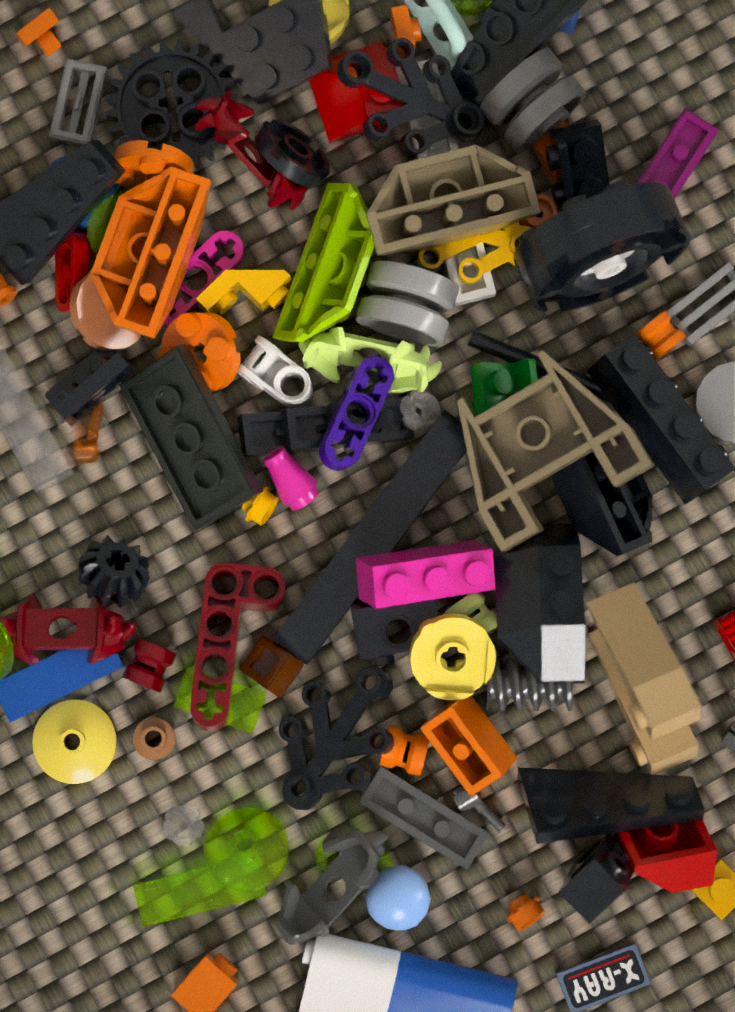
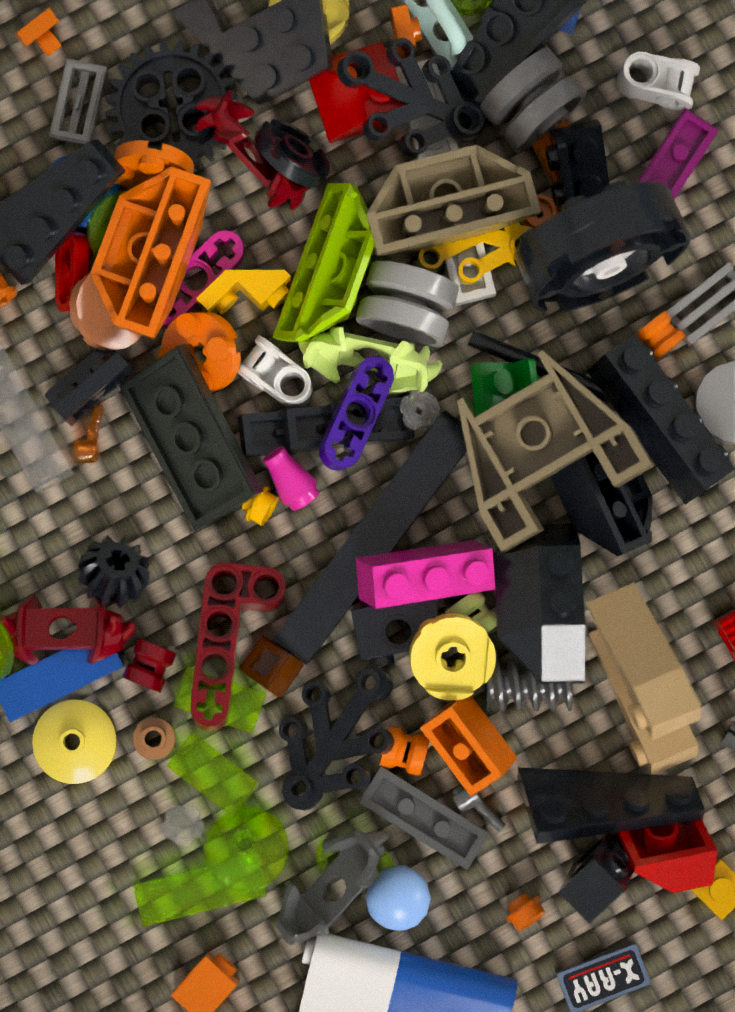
none -> clear neon green tile [167,732,260,817]
none -> white piece [617,52,700,110]

